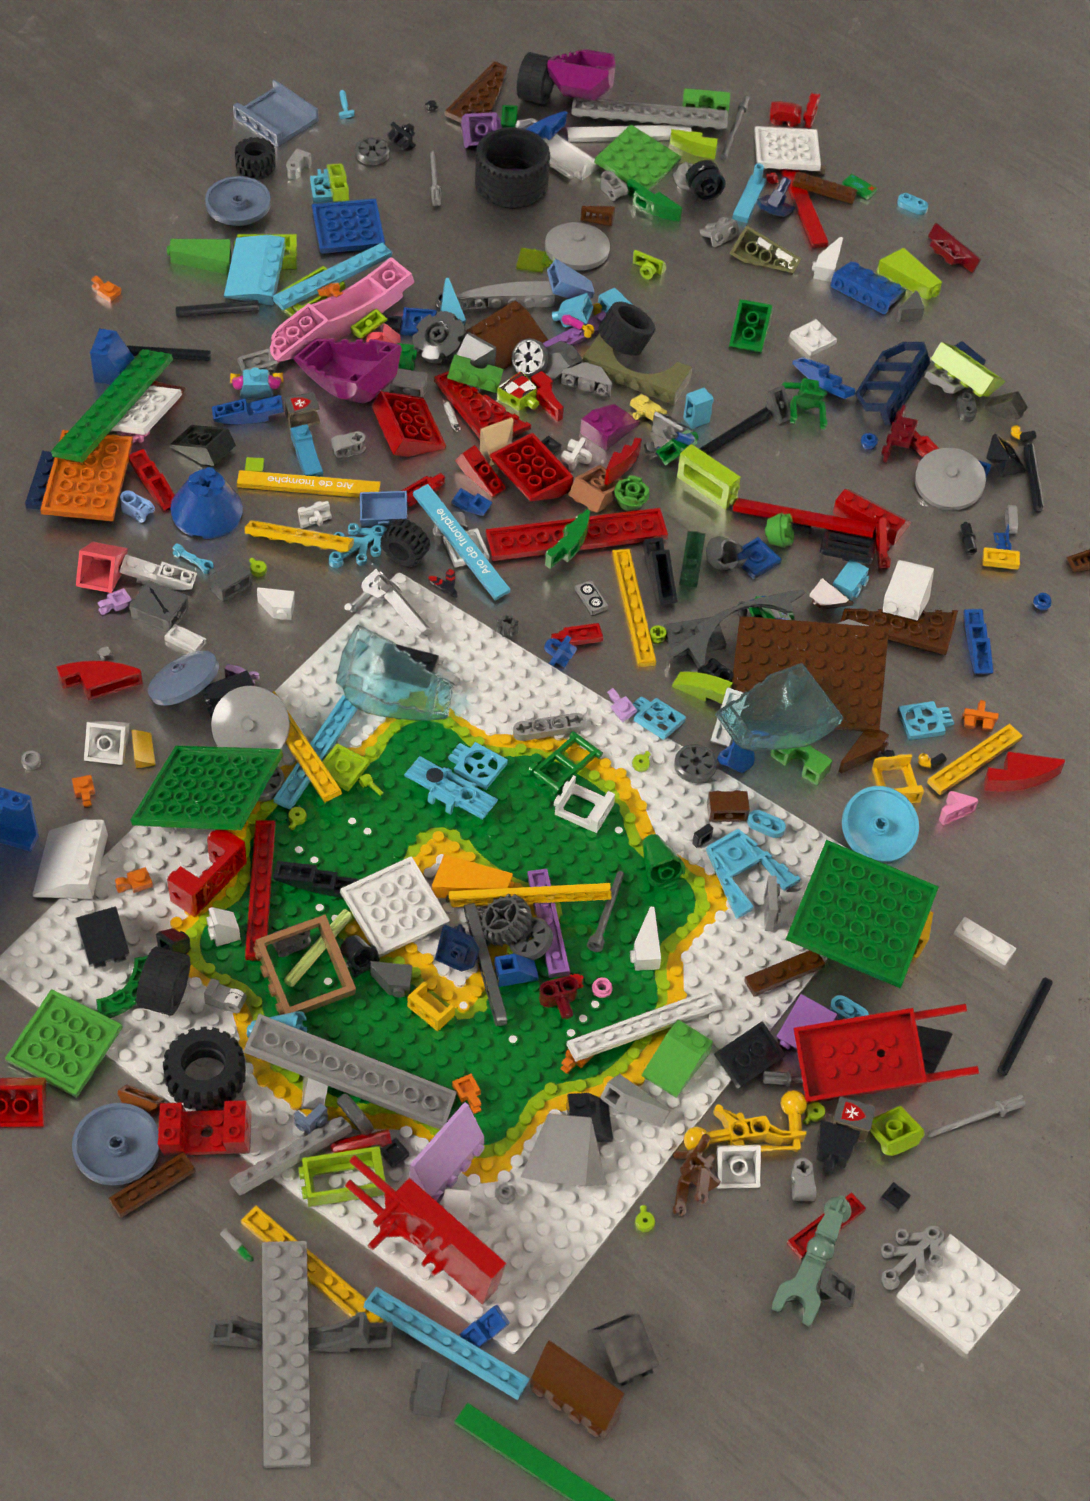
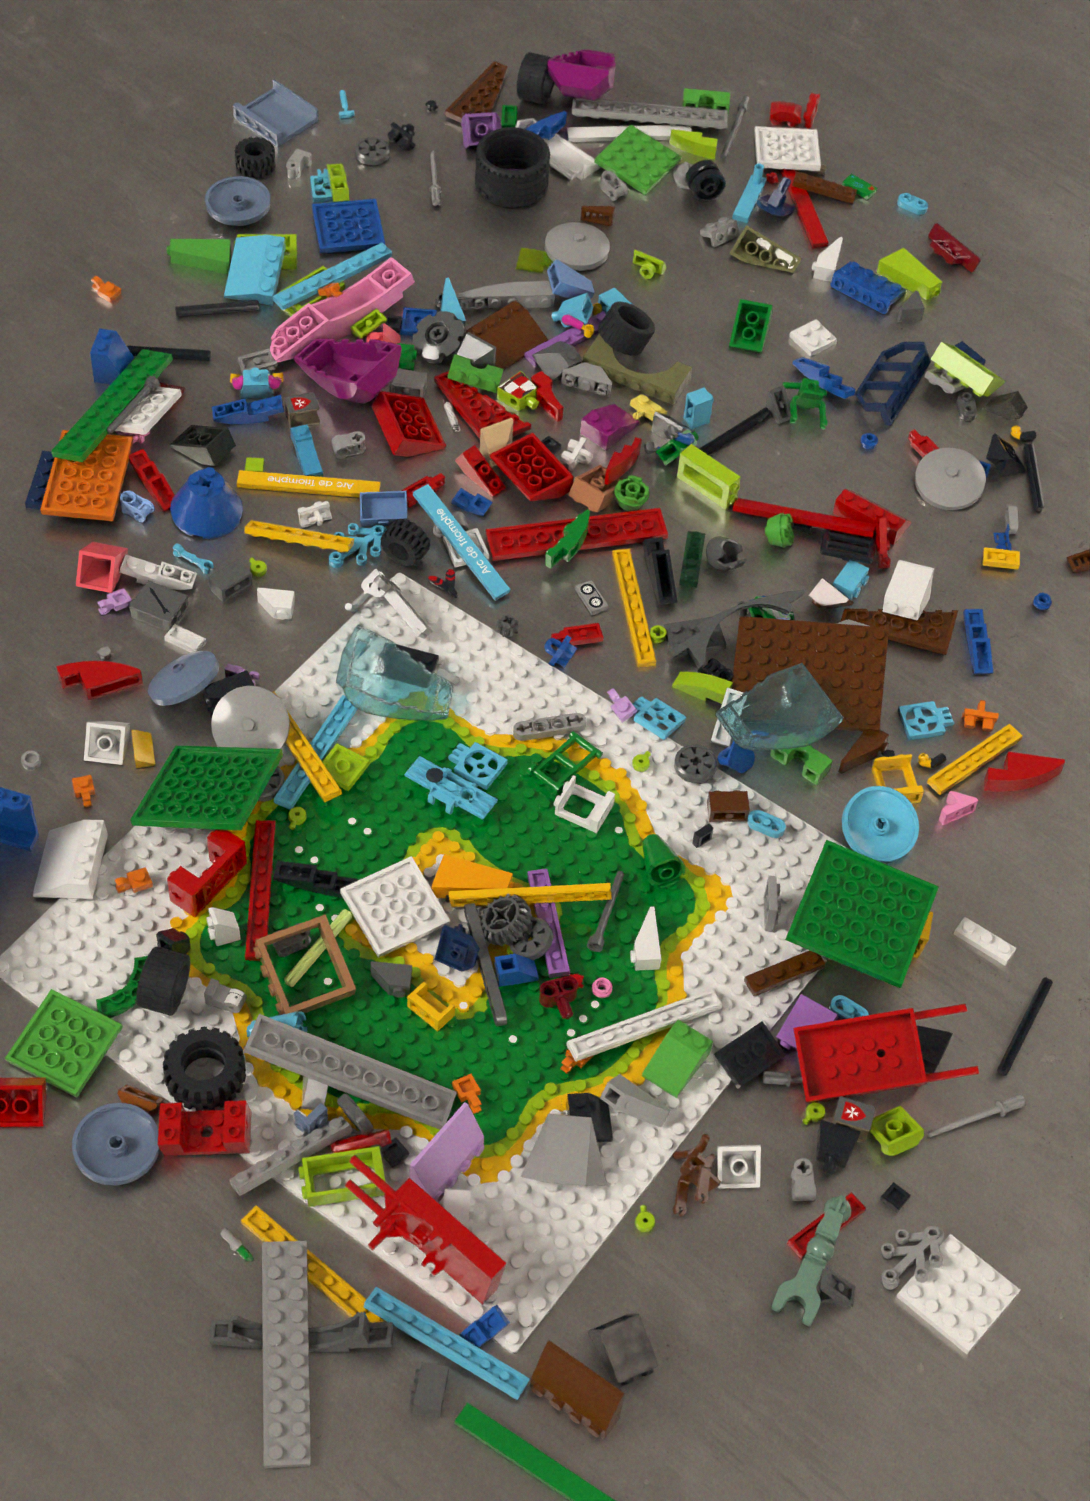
black slope [75,906,130,969] -> none
reddish brown plate [108,1152,196,1218] -> none
black piece [340,935,380,978] -> none
lime hand [359,774,384,796] -> none
light grey plate [495,1183,516,1205] -> none
wheel [511,339,548,377] -> none
green slope [627,178,682,221] -> none
yellow piece [684,1090,807,1152] -> none
medium azure wing [706,829,801,919] -> none
blue tile [738,537,782,579] -> none
dark red bracket [881,405,918,463] -> none
black axle [960,522,977,555] -> none
none -> dark grey piece [107,376,160,434]

